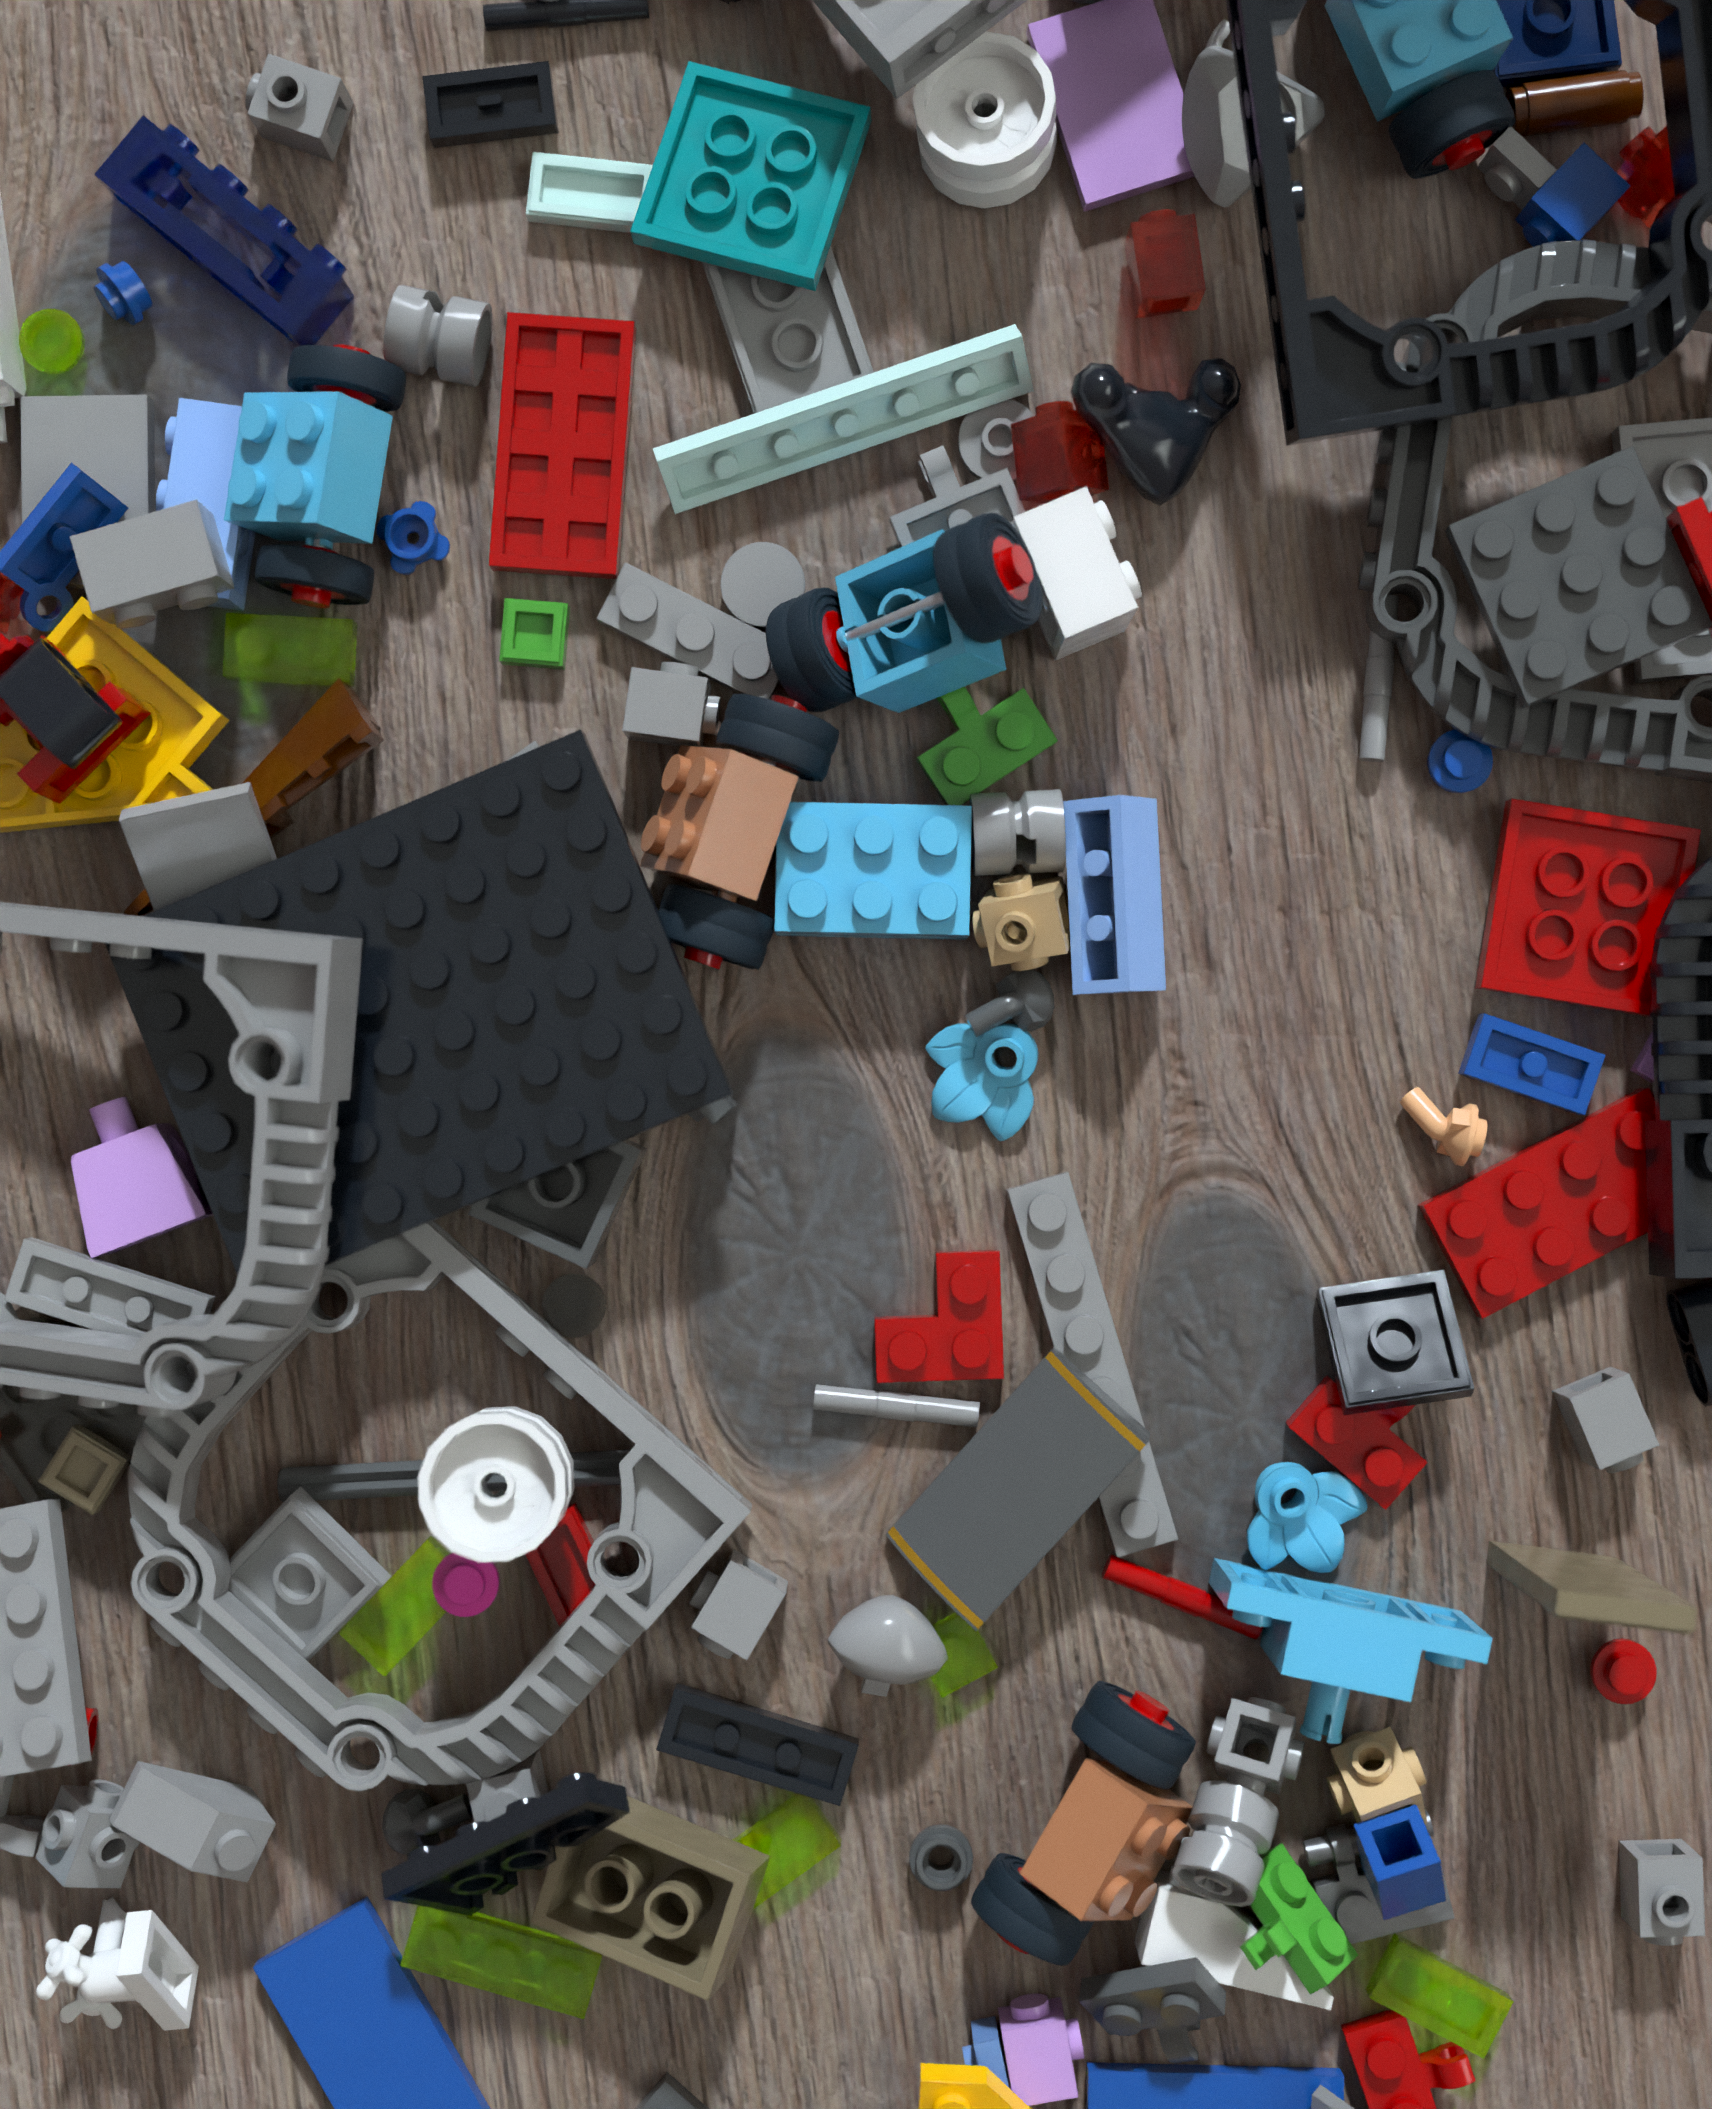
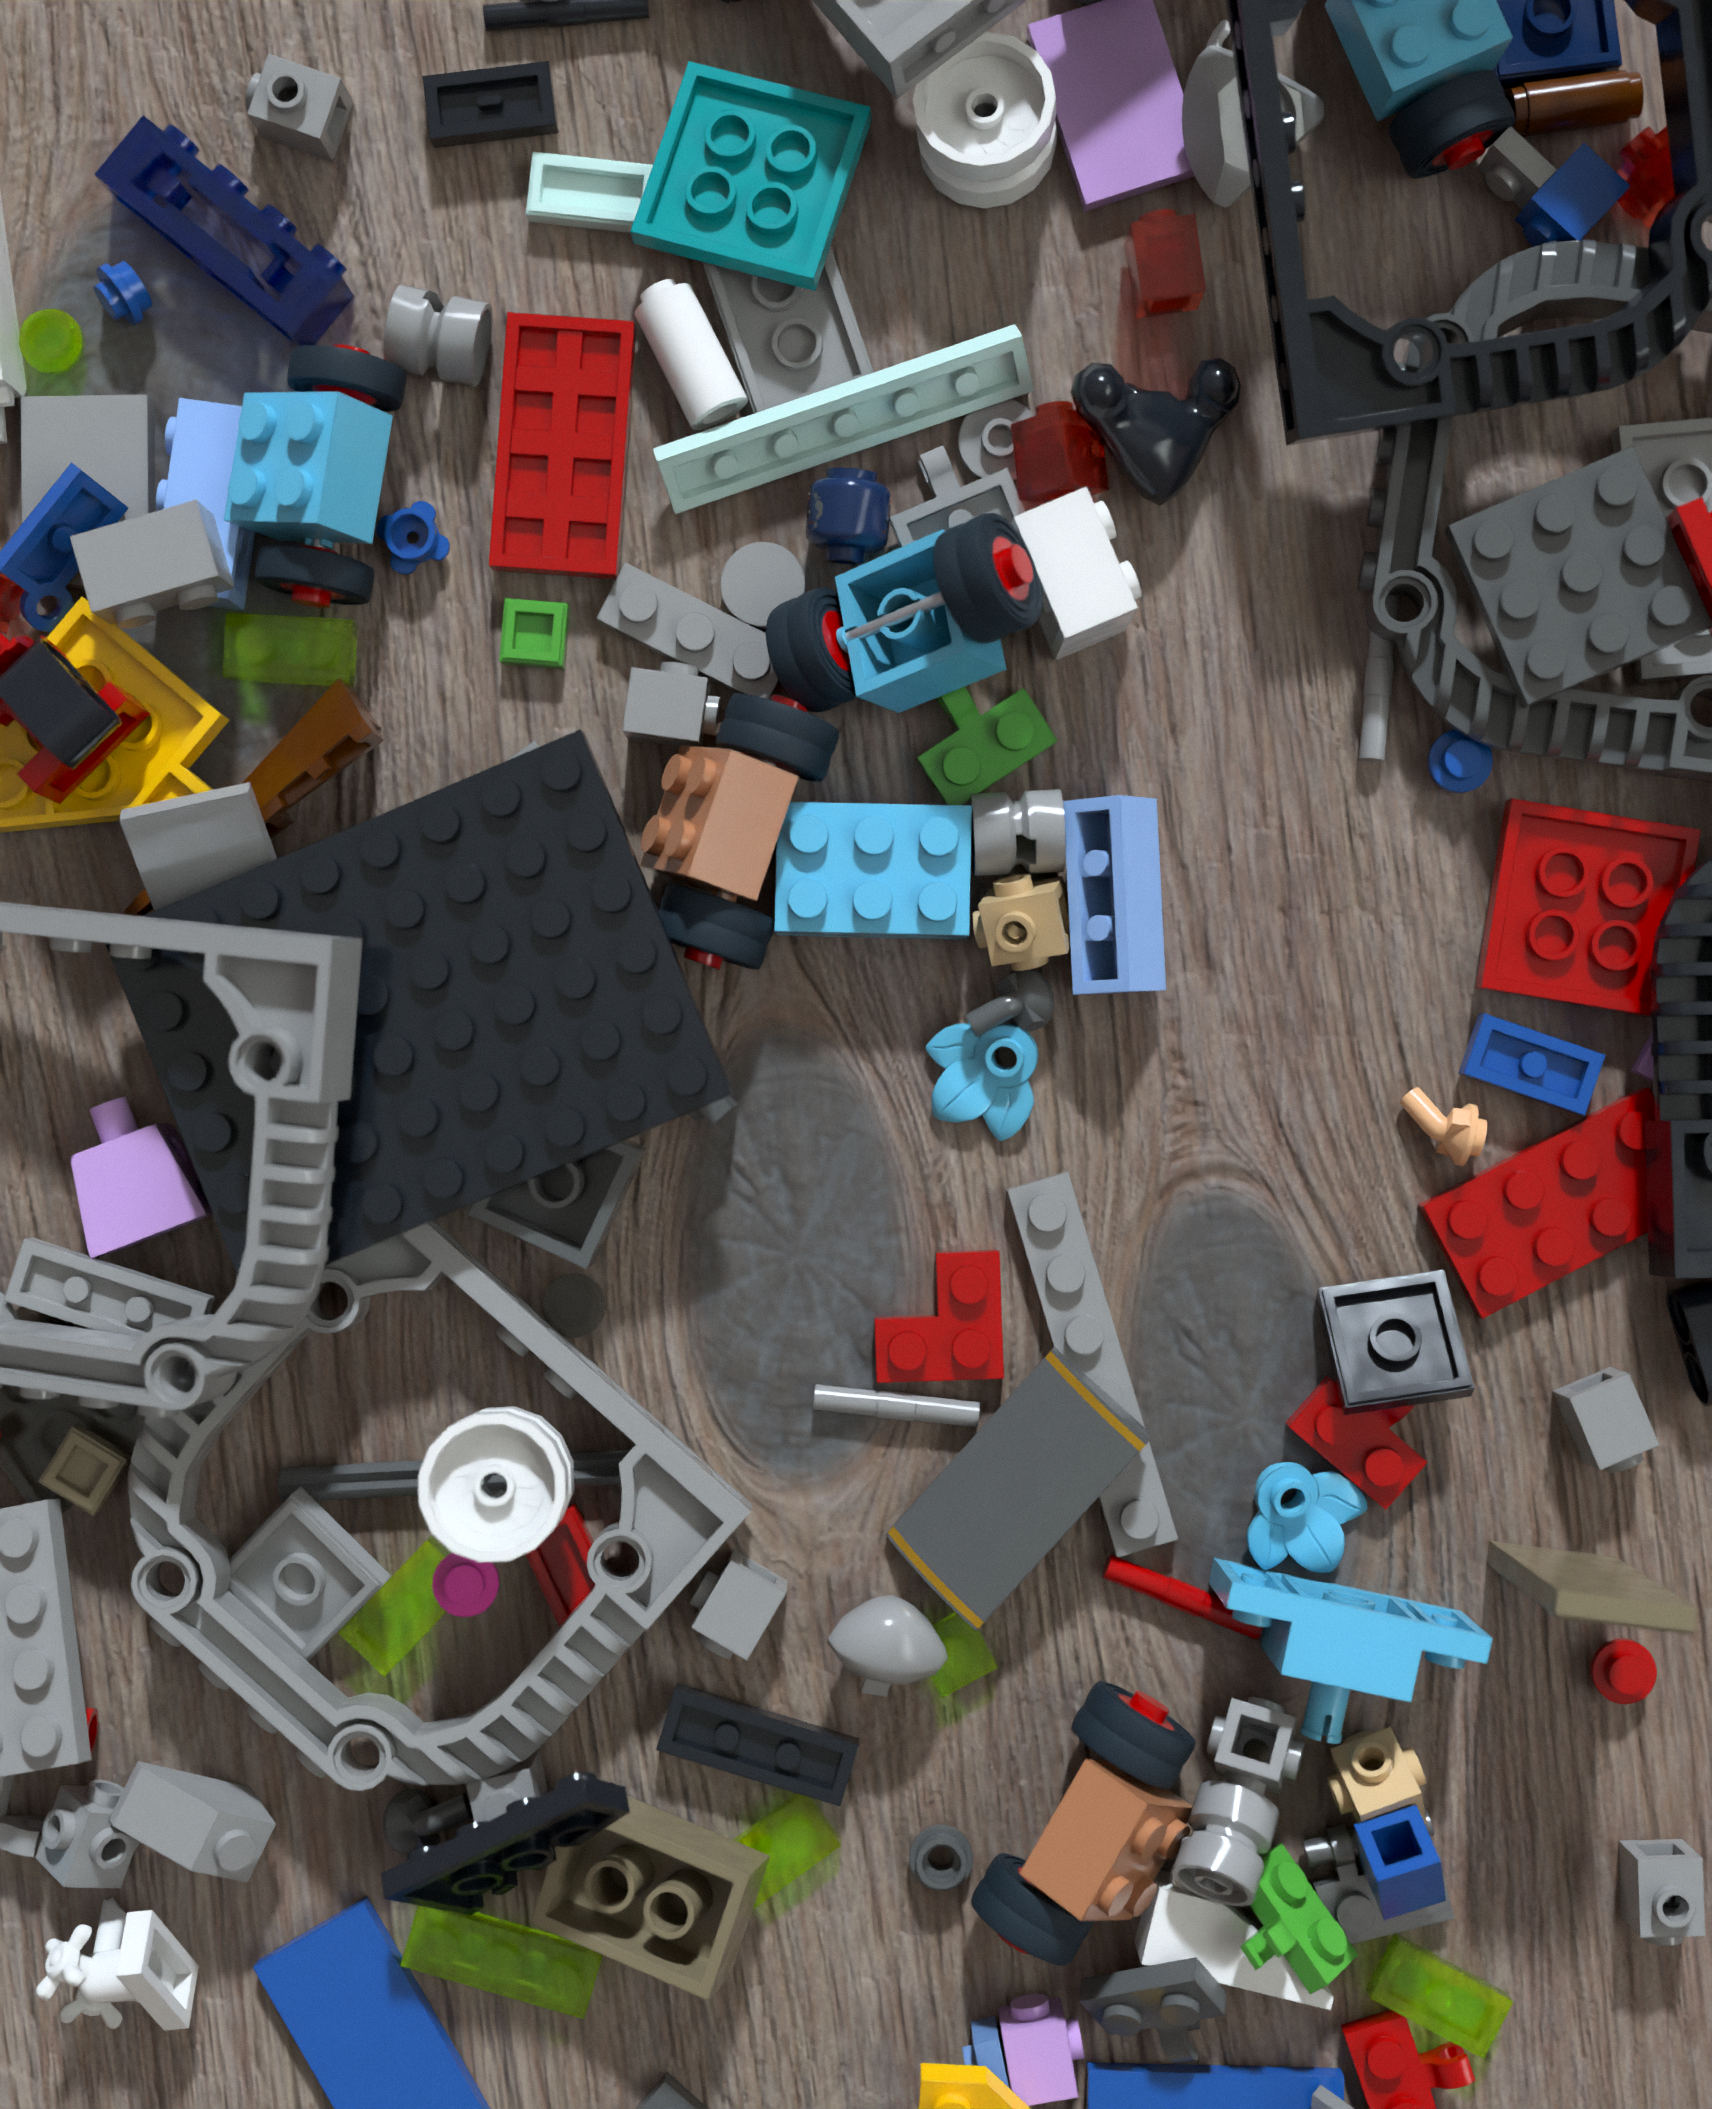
none -> white brick [634,279,748,430]
none -> dark blue head [805,467,892,565]

